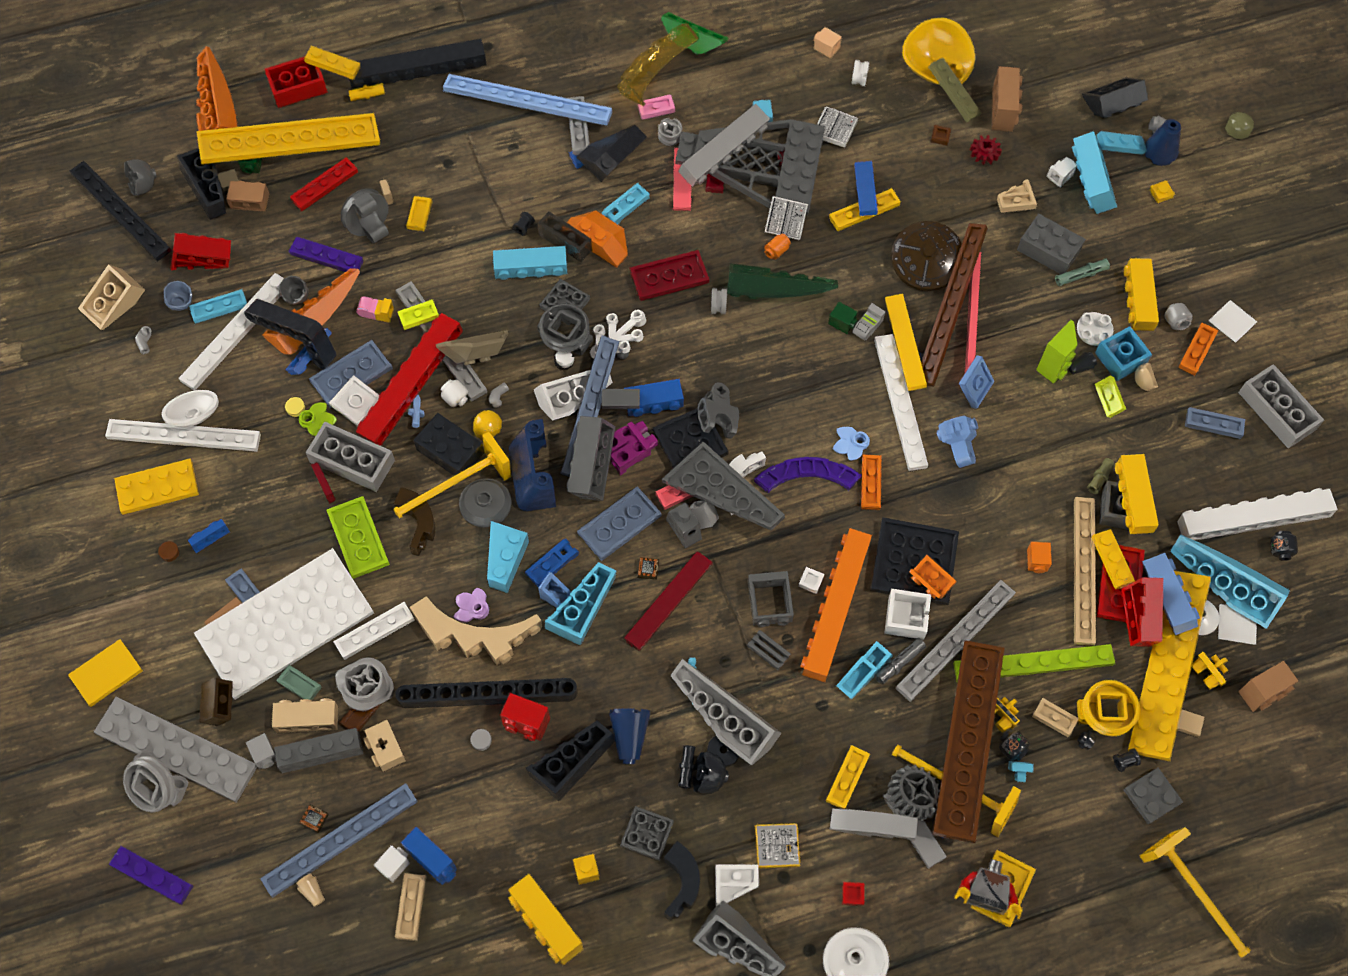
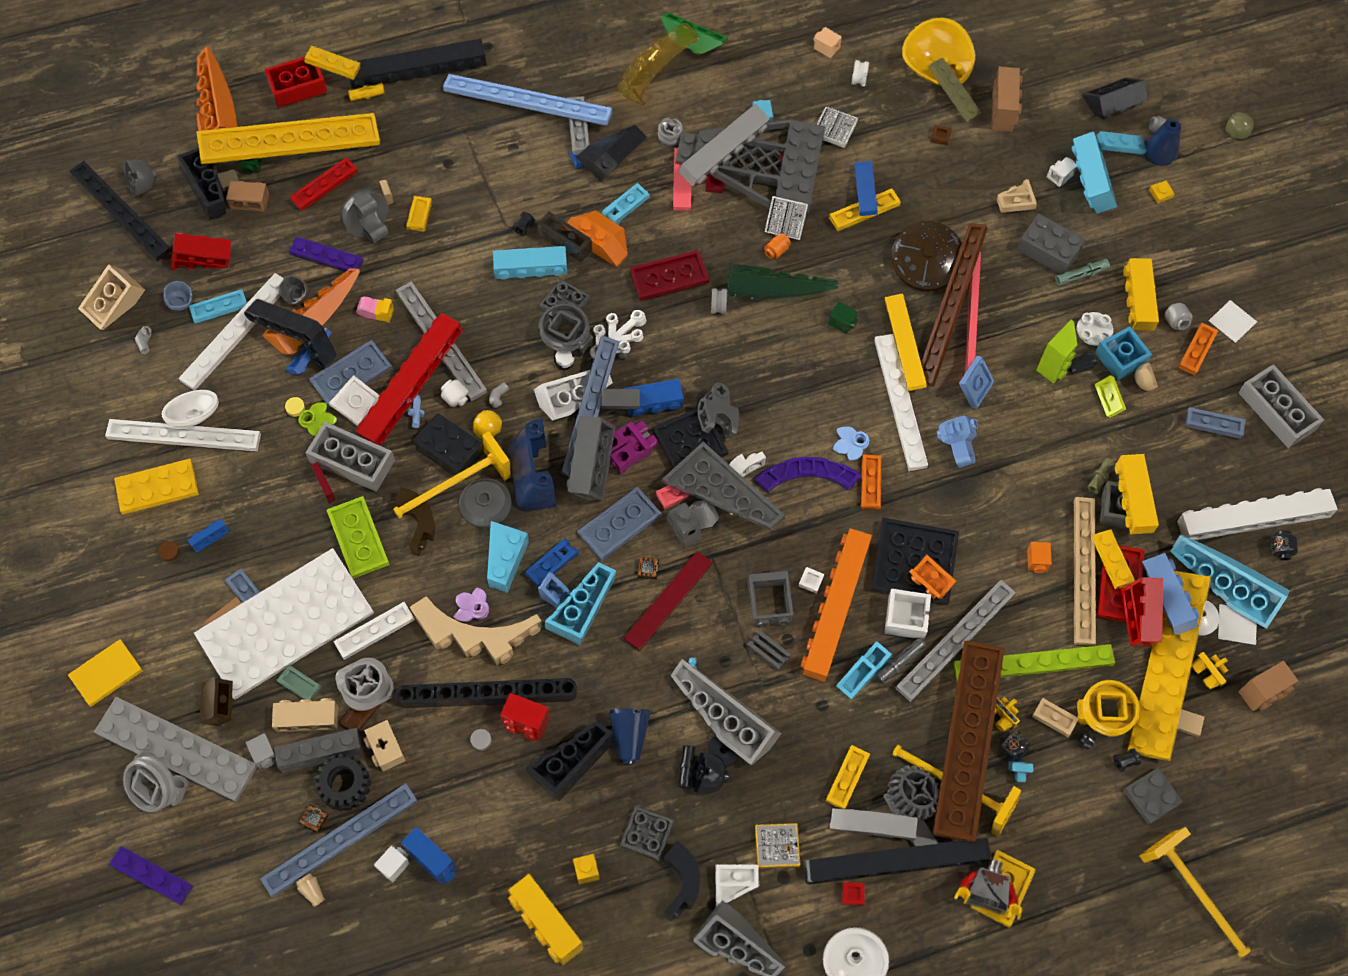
tan tile [395,873,426,941] -> none
neon yellow plate [398,299,439,330] -> none
dark tan wedge [436,330,509,365] -> none
bright pink plate [637,95,675,120] -> none
light grey leg [853,303,885,341] -> none
dark red gear [970,135,1002,165] -> none
none -> black tyre [315,754,371,811]
none -> black beam [803,838,992,885]

